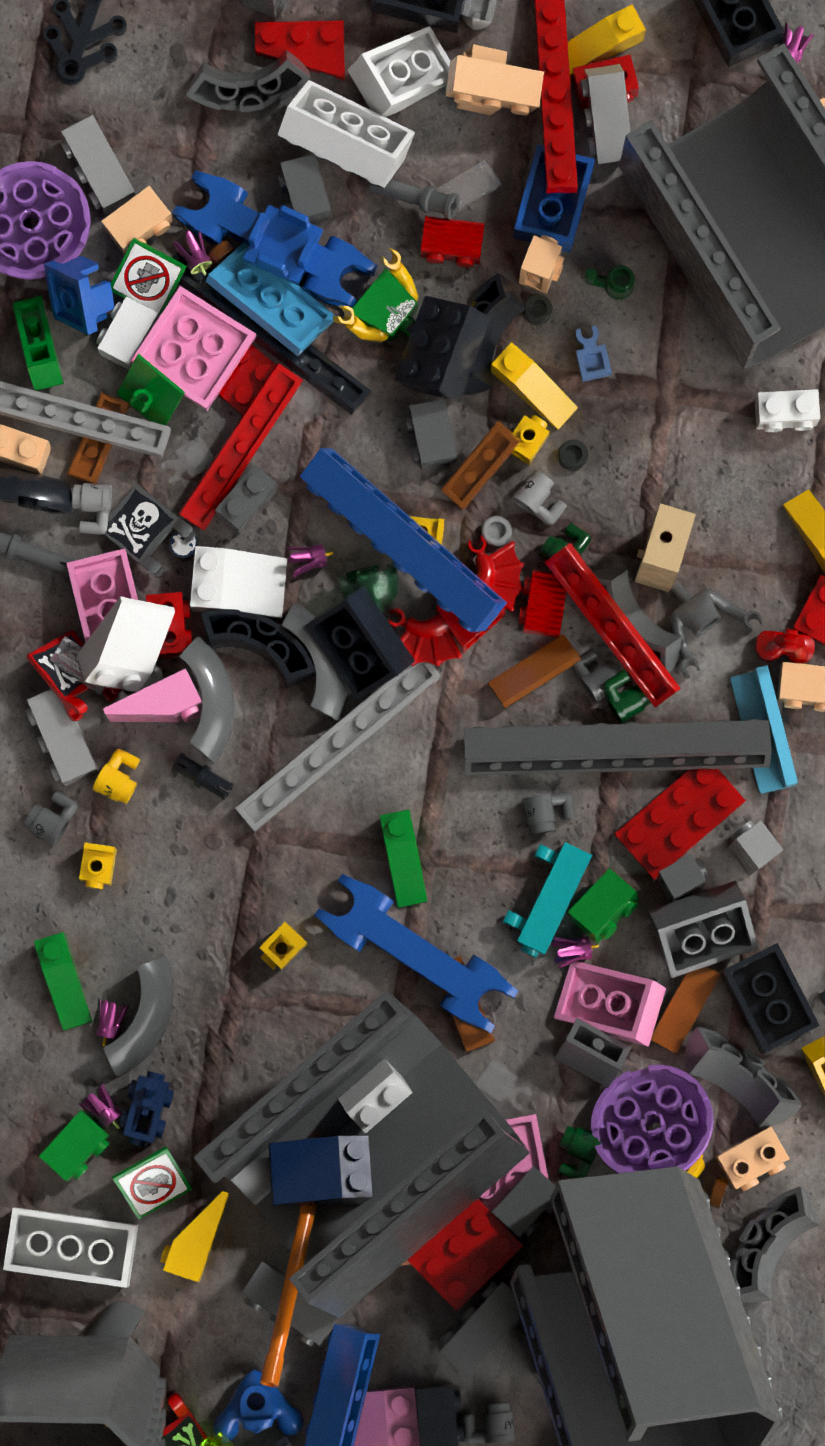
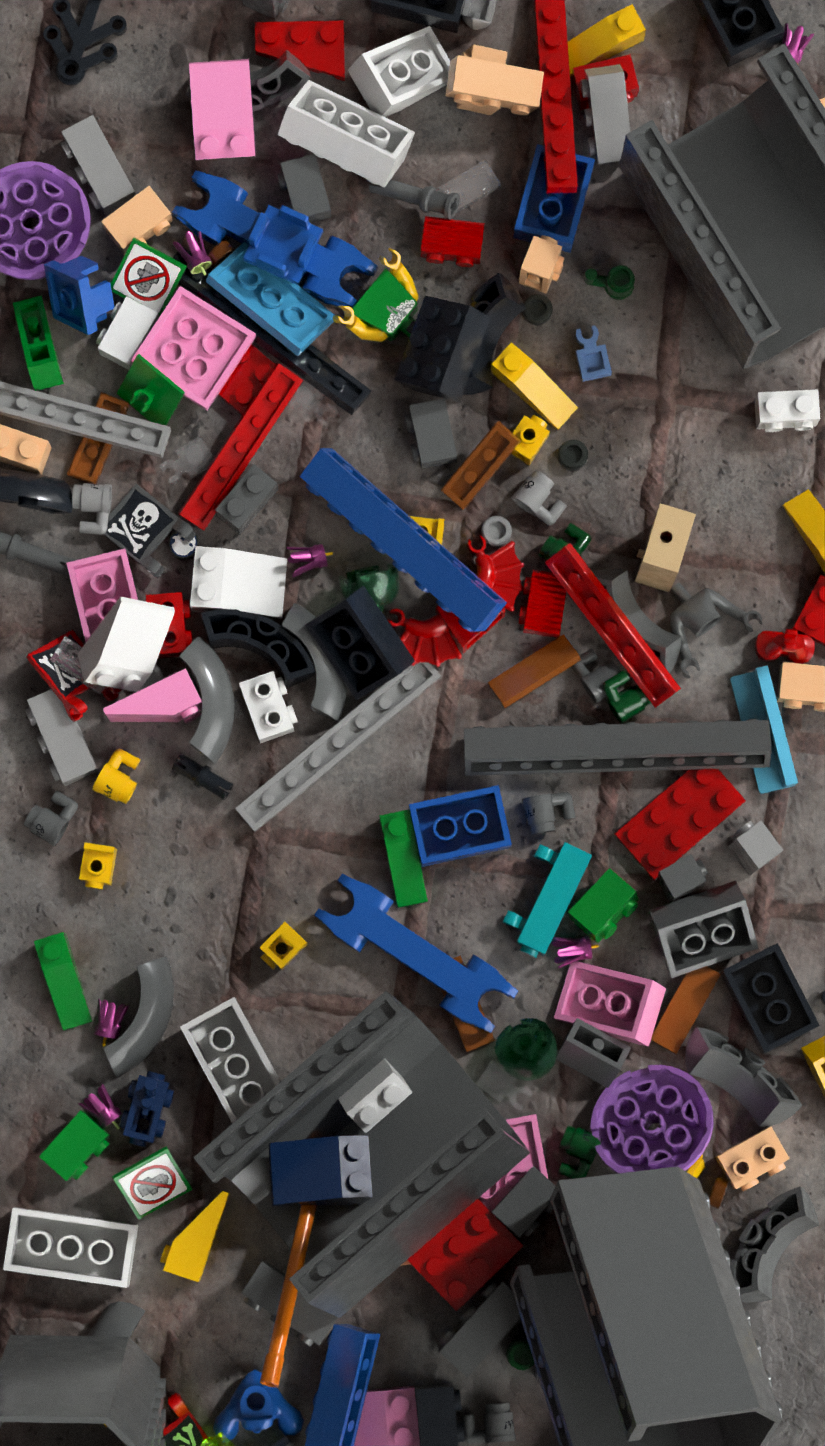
none -> white brick [180,997,281,1124]
none -> bright pink slope [189,59,255,160]
none -> white brick [239,671,298,744]
none -> blue brick [409,785,512,867]
none -> clear green cylinder [494,1018,558,1081]
none -> dark green piece [506,1338,534,1370]

